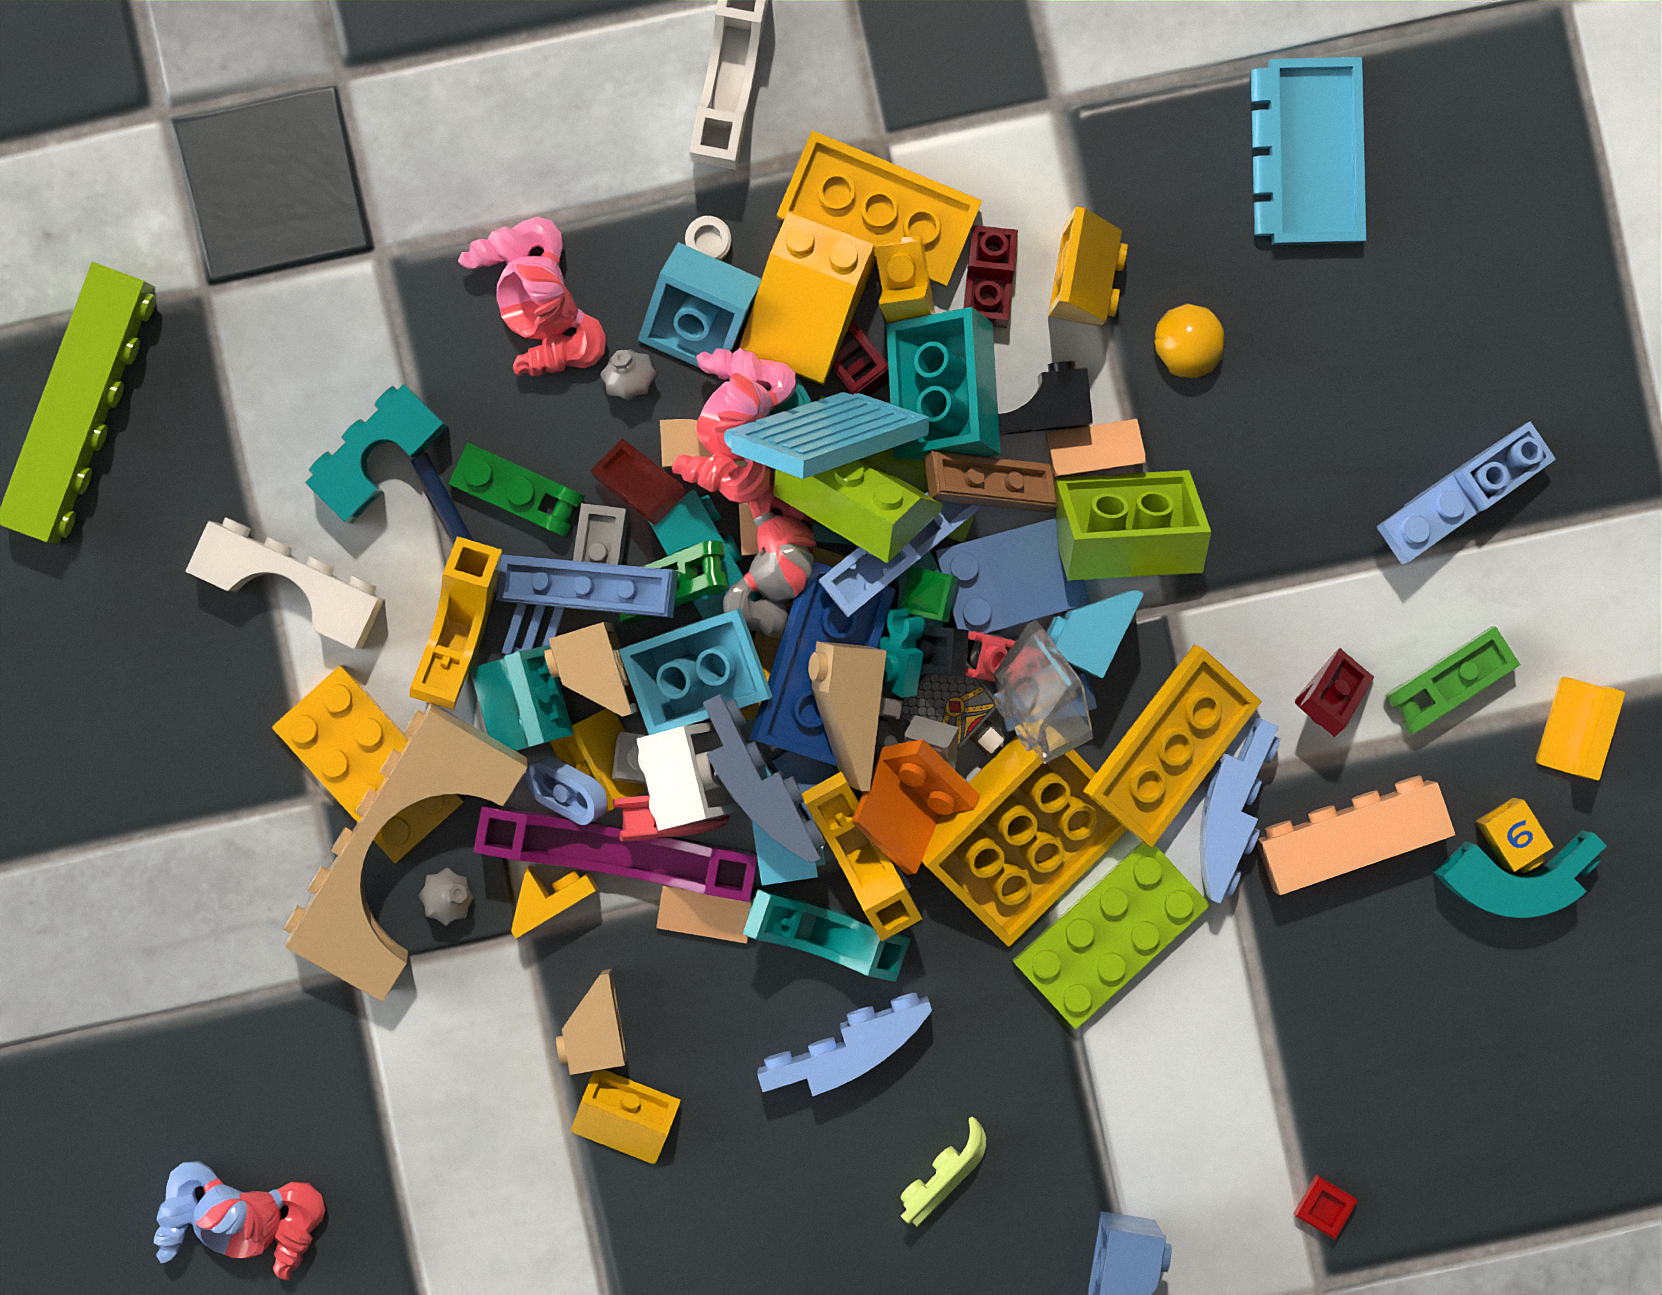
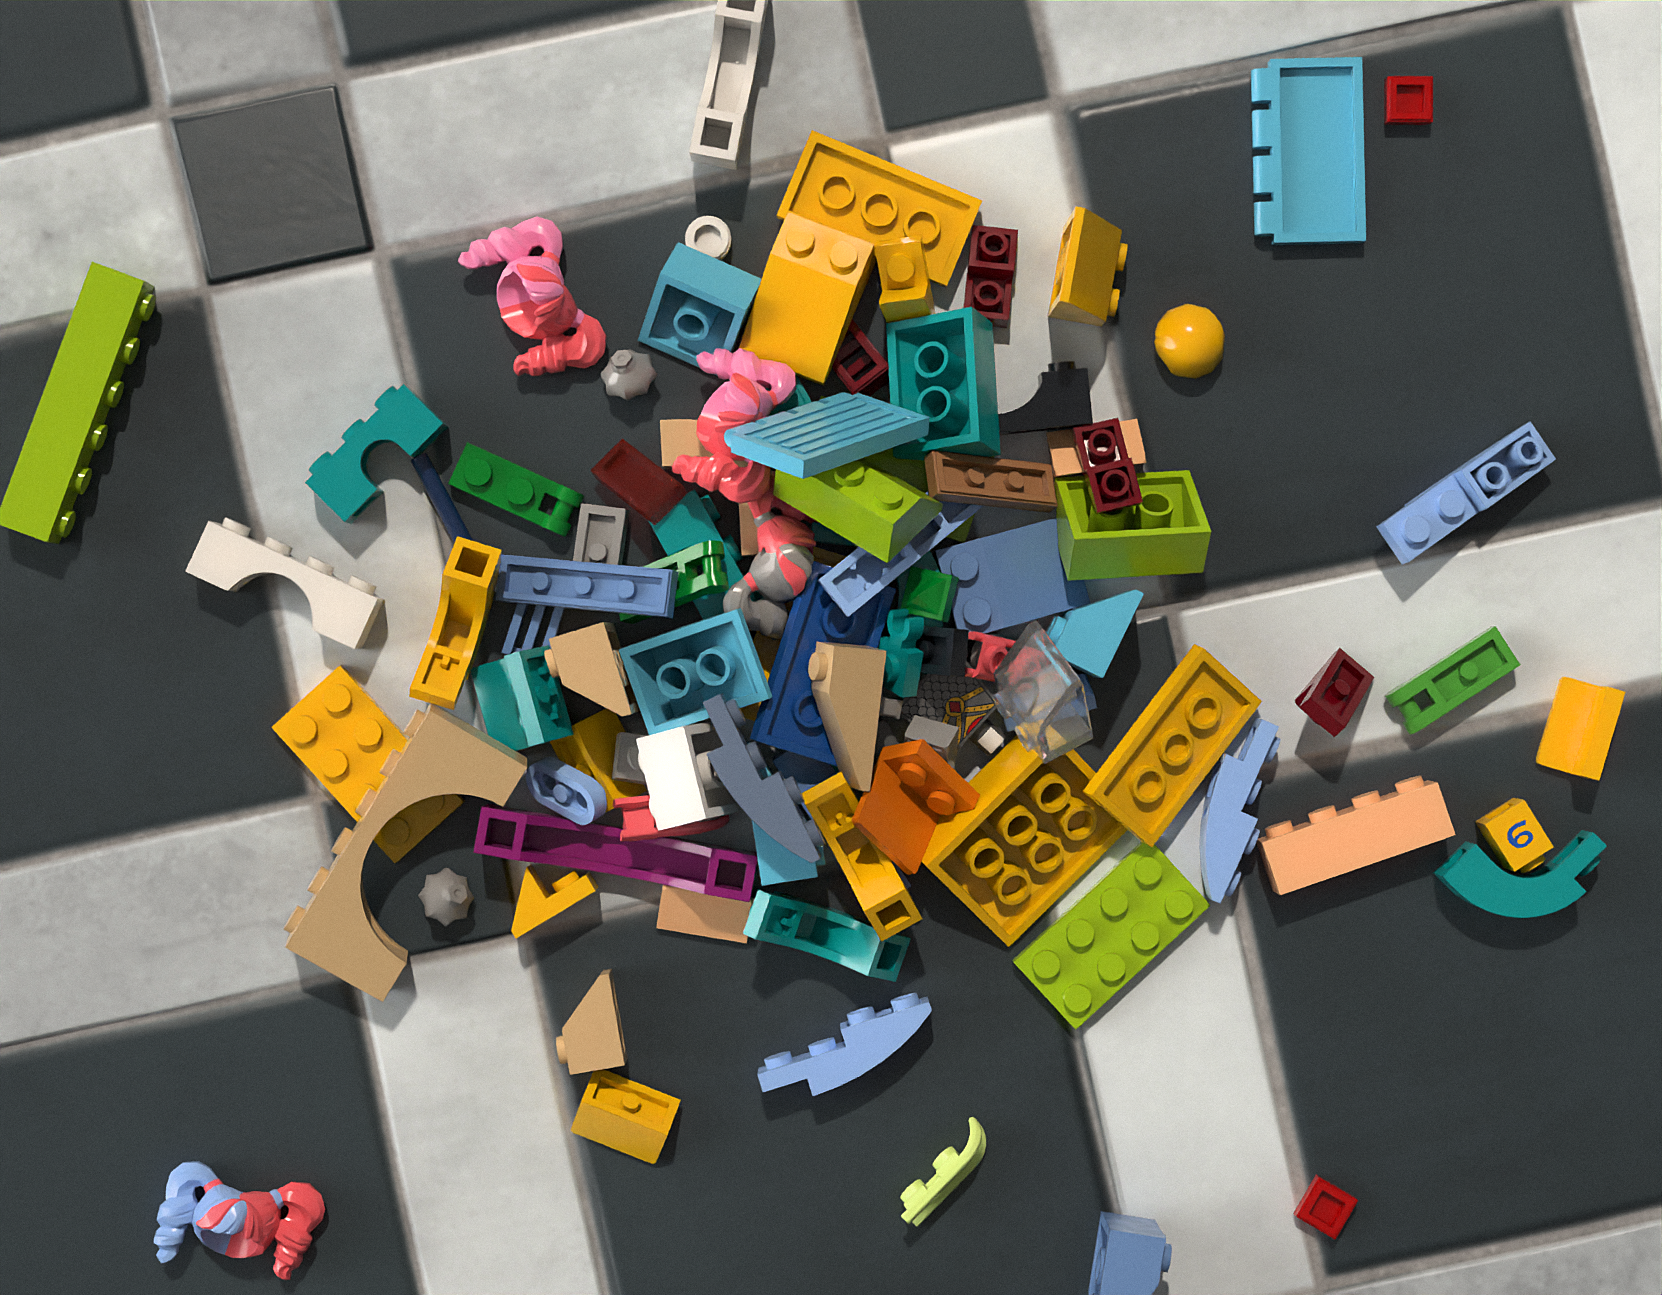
none -> dark red slope [1072,418,1143,514]
none -> red tile [1384,76,1433,125]

